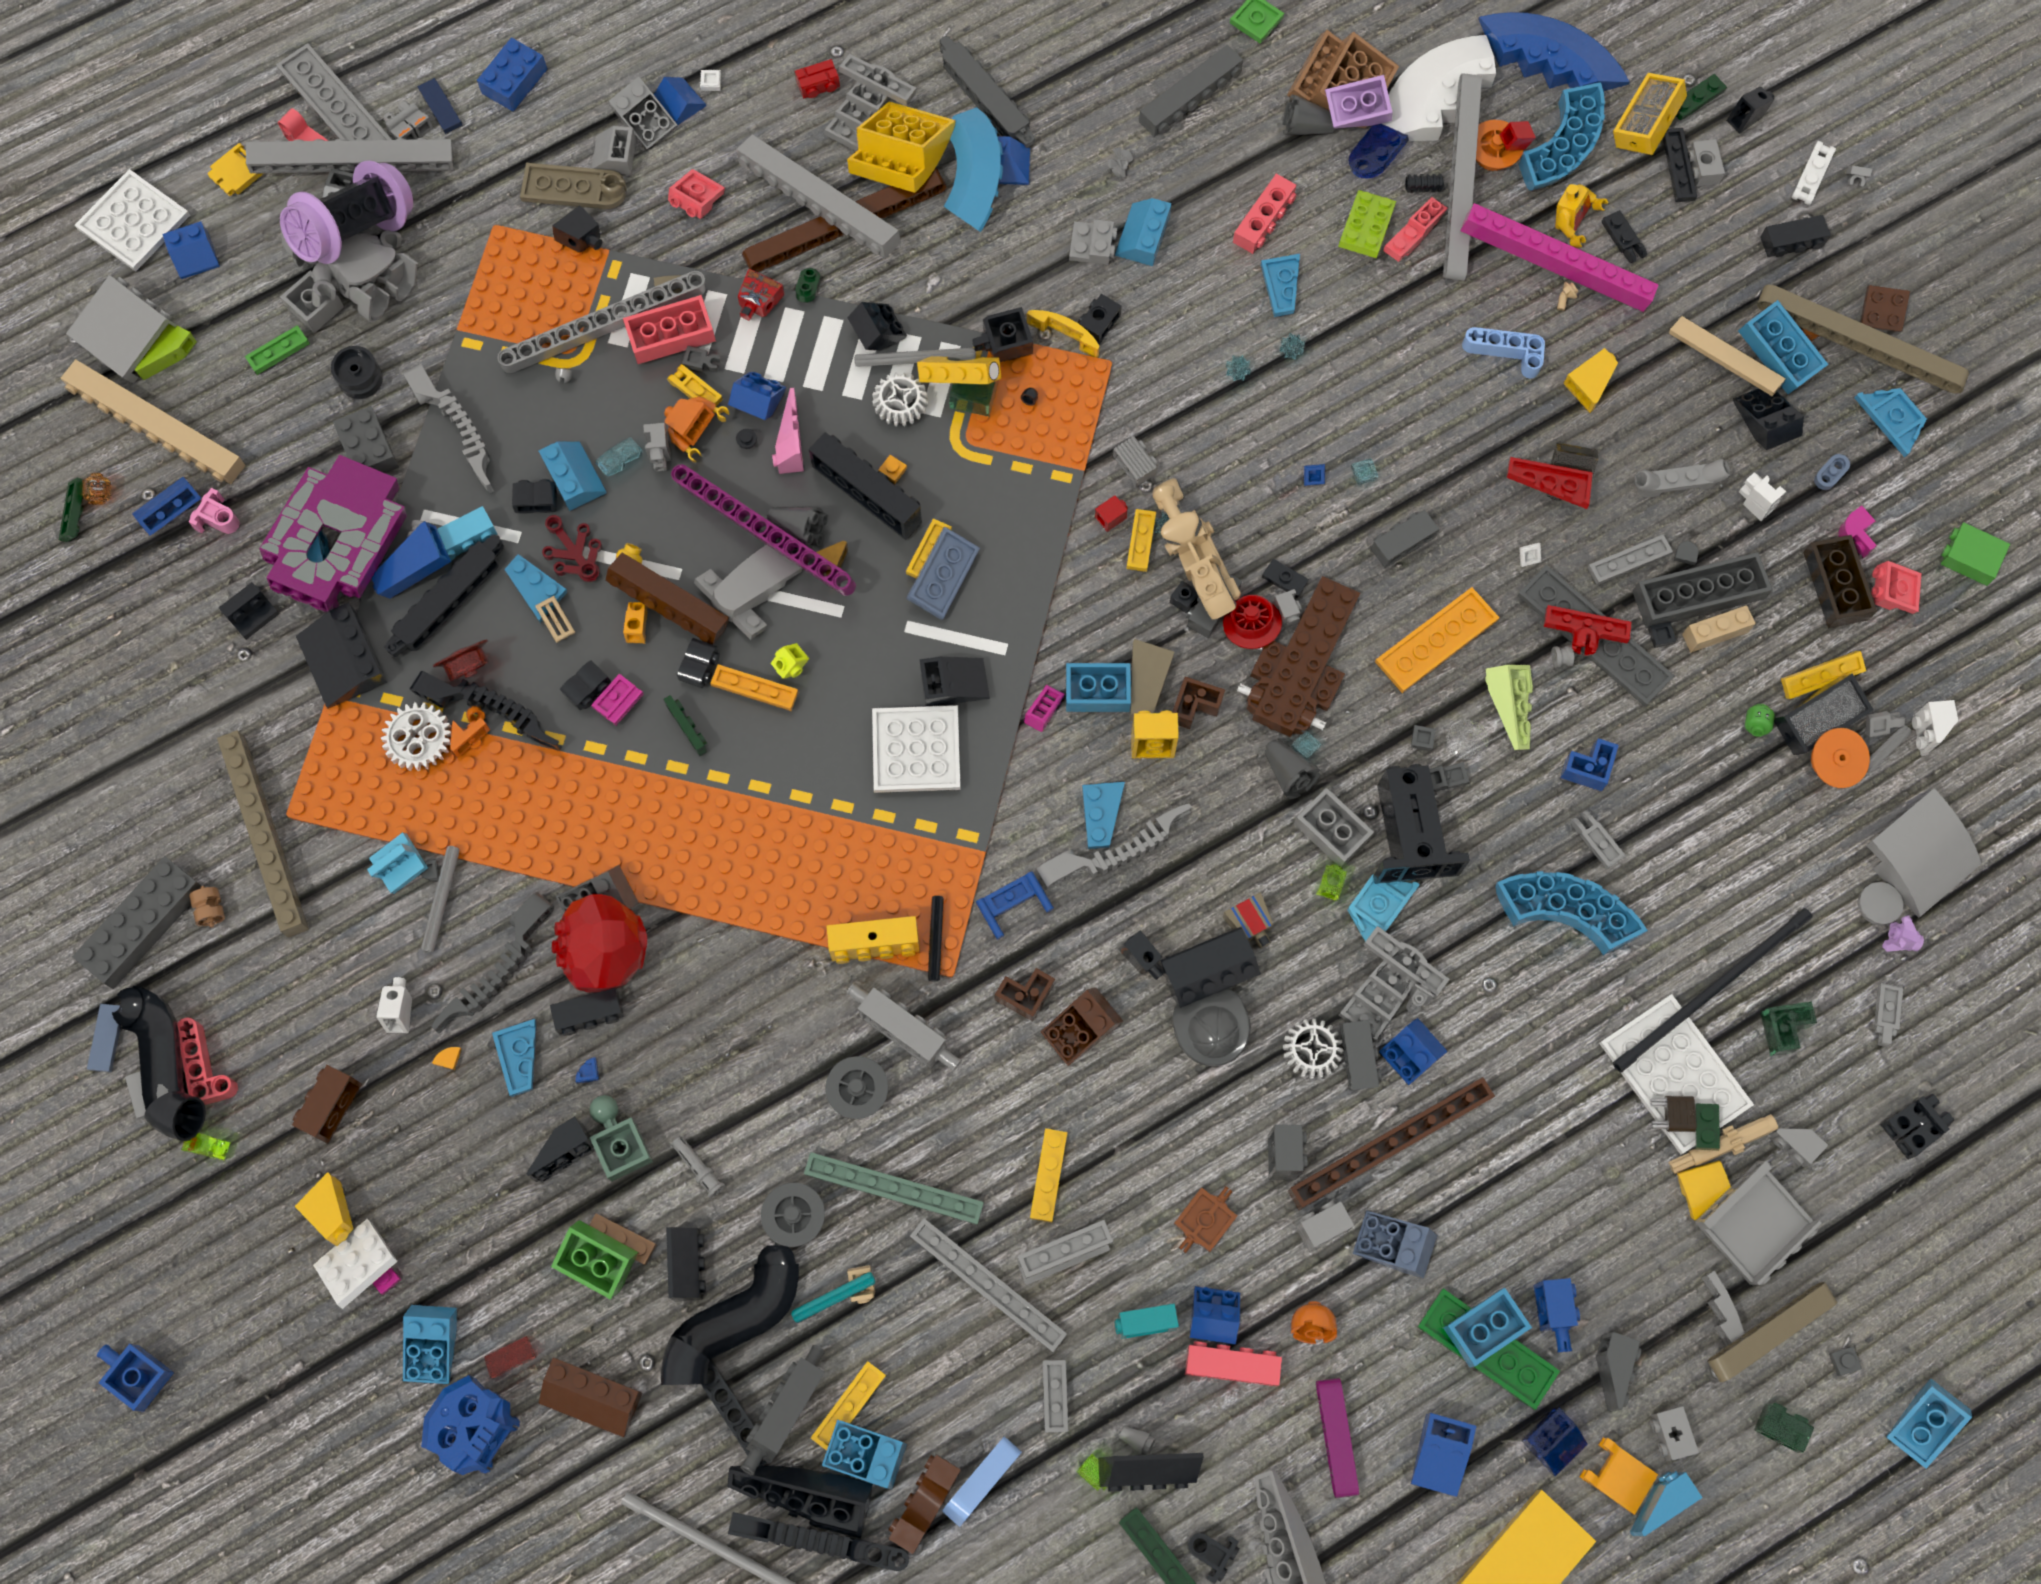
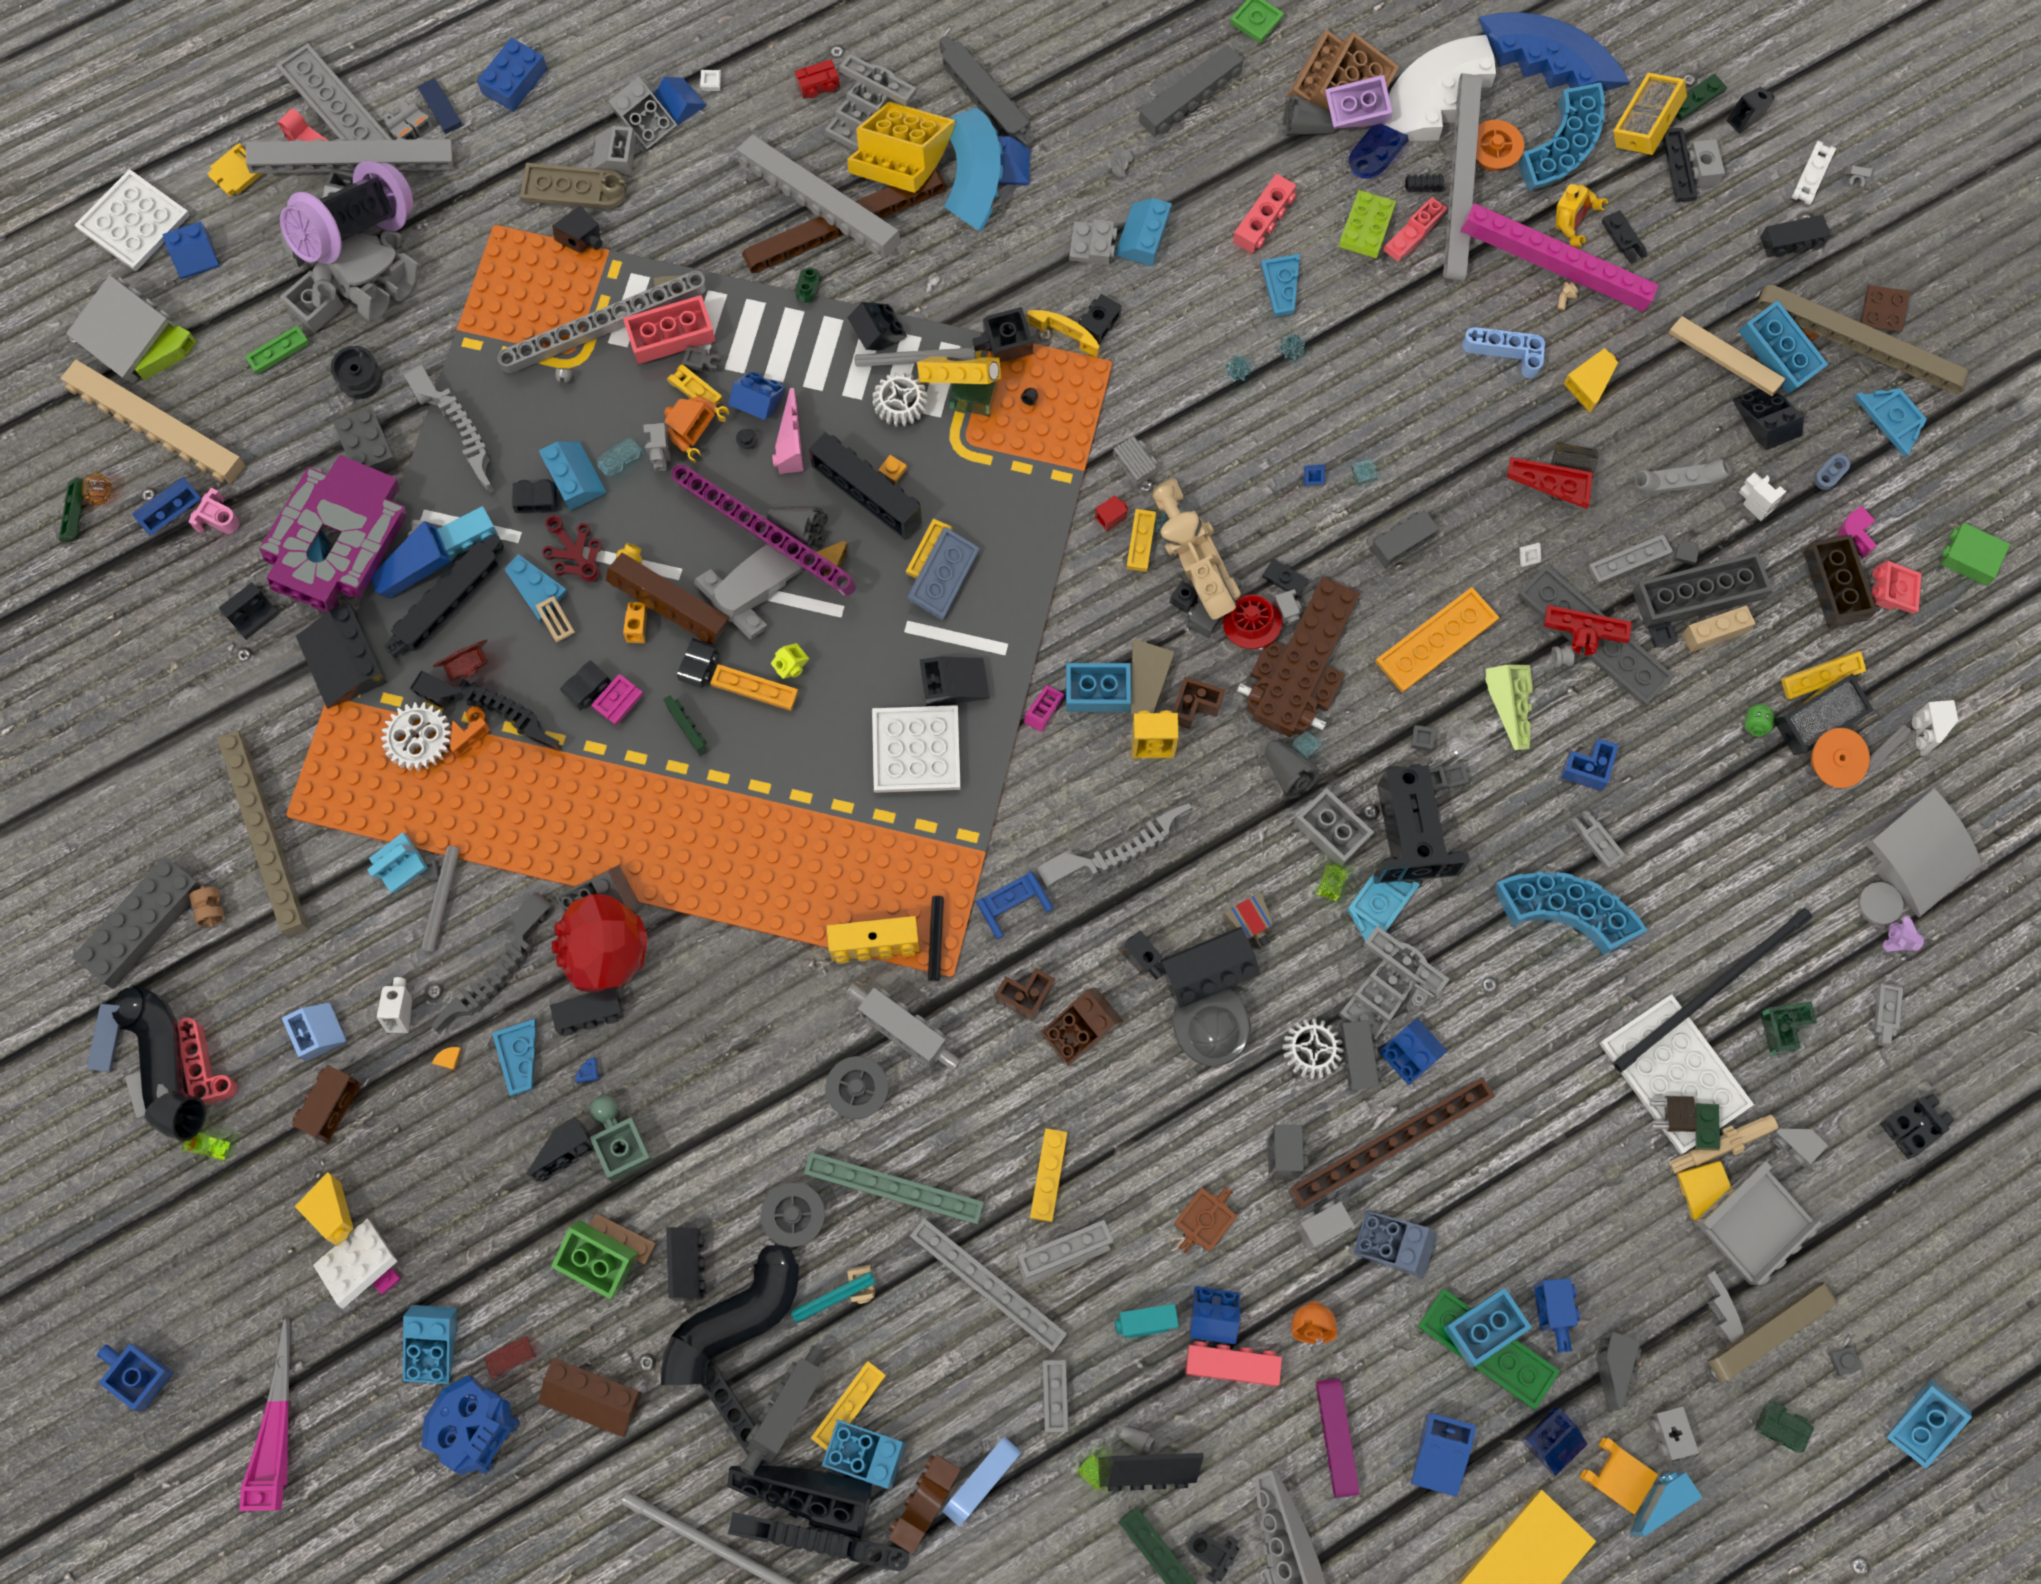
coral plate [668,169,725,219] -> none
light grey pin [671,1135,726,1199] -> none
torso [738,269,785,321] -> none
dark azure wing [1082,782,1125,849] -> none
red brick [1499,121,1536,151] -> none
light grey plate [1866,711,1905,737] -> none
none -> dark pink plate [239,1318,290,1511]
none -> light blue slope [282,1002,347,1062]

